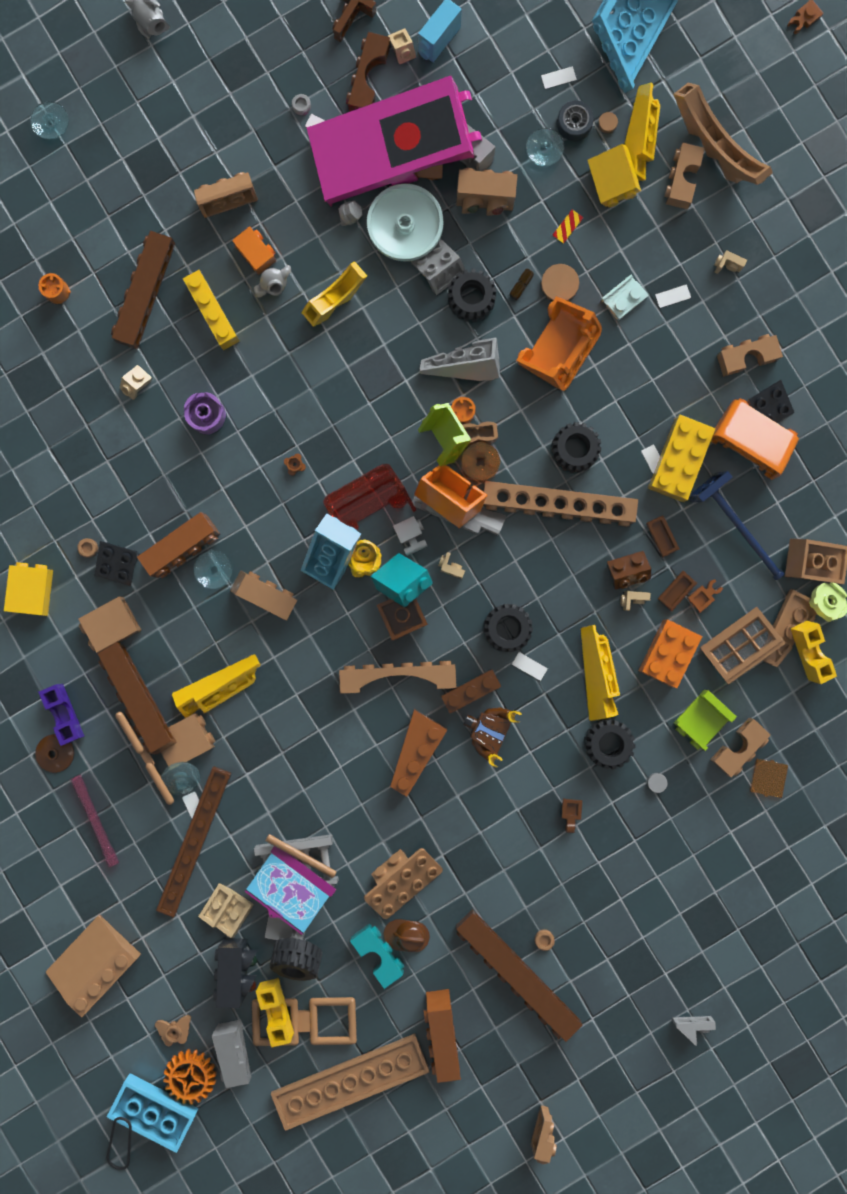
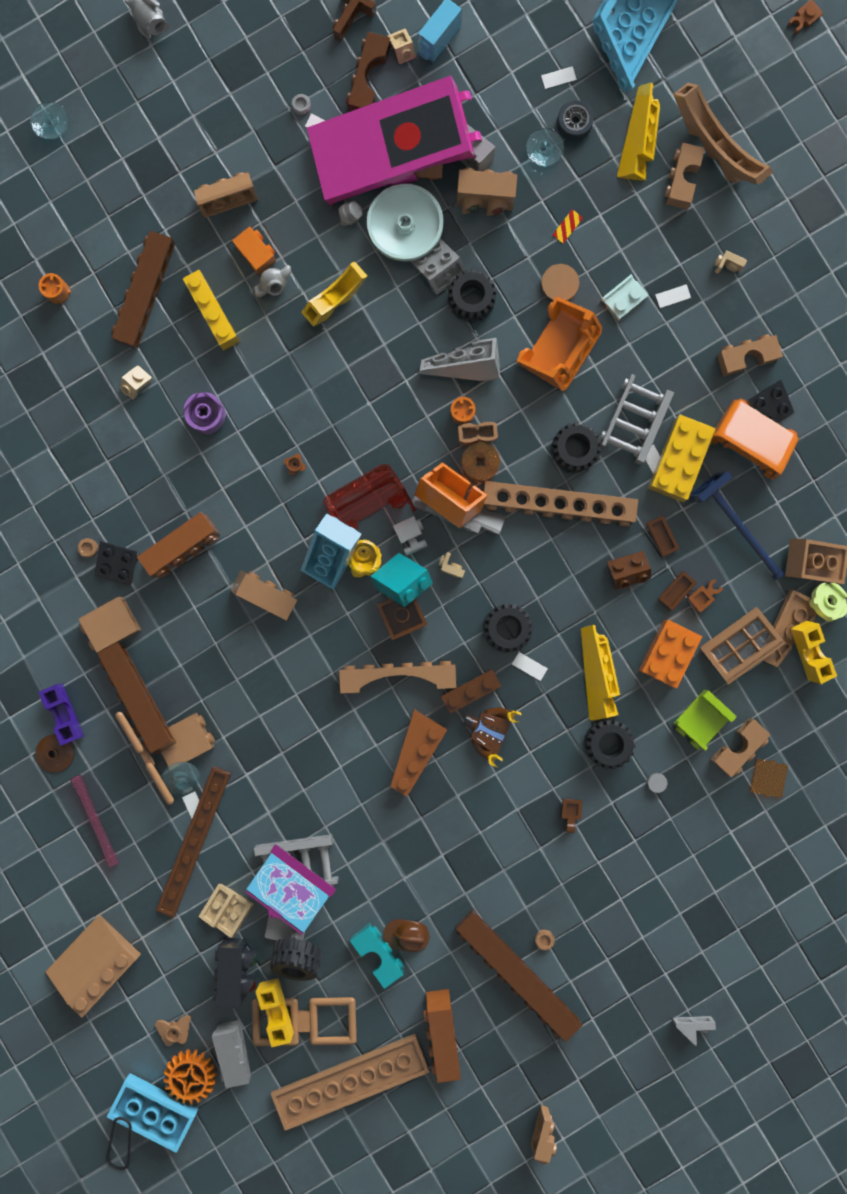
yellow brick [4,562,53,616] -> none
yellow wedge [172,654,261,718] -> none
clear light blue dish [194,550,232,589] -> none
medium nougat bar [265,834,336,878] -> none
medium nougat bracket [364,848,443,919] -> none
lime panel [418,403,471,466] -> none
dark brown piece [509,268,534,300] -> none
yellow brick [587,144,641,207] -> none
medium nougat tile [598,112,618,133] -> none
tan bracket [620,591,651,611] -> none
none -> light grey fence [599,374,674,465]

